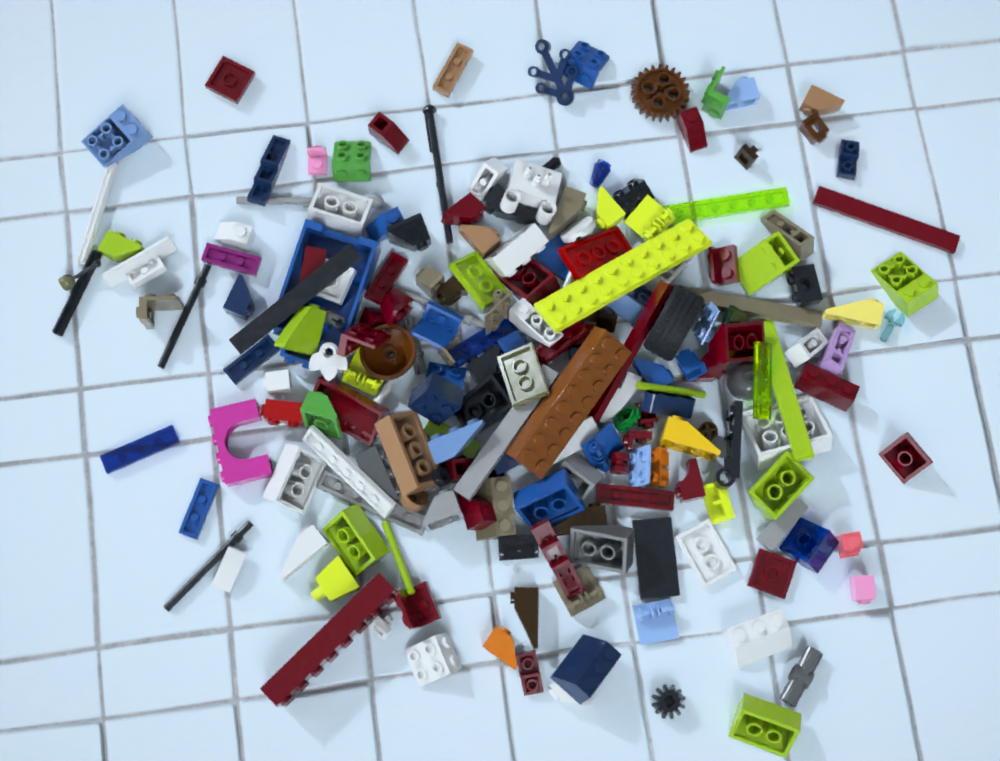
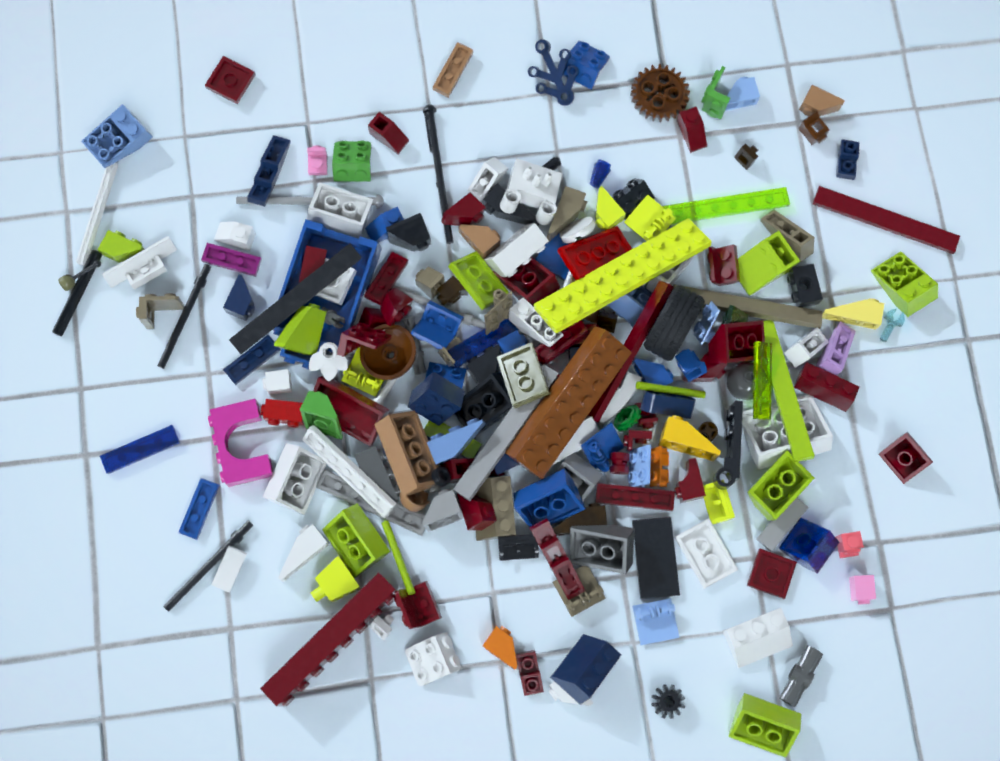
dark brown slope [510,587,539,649] -> none

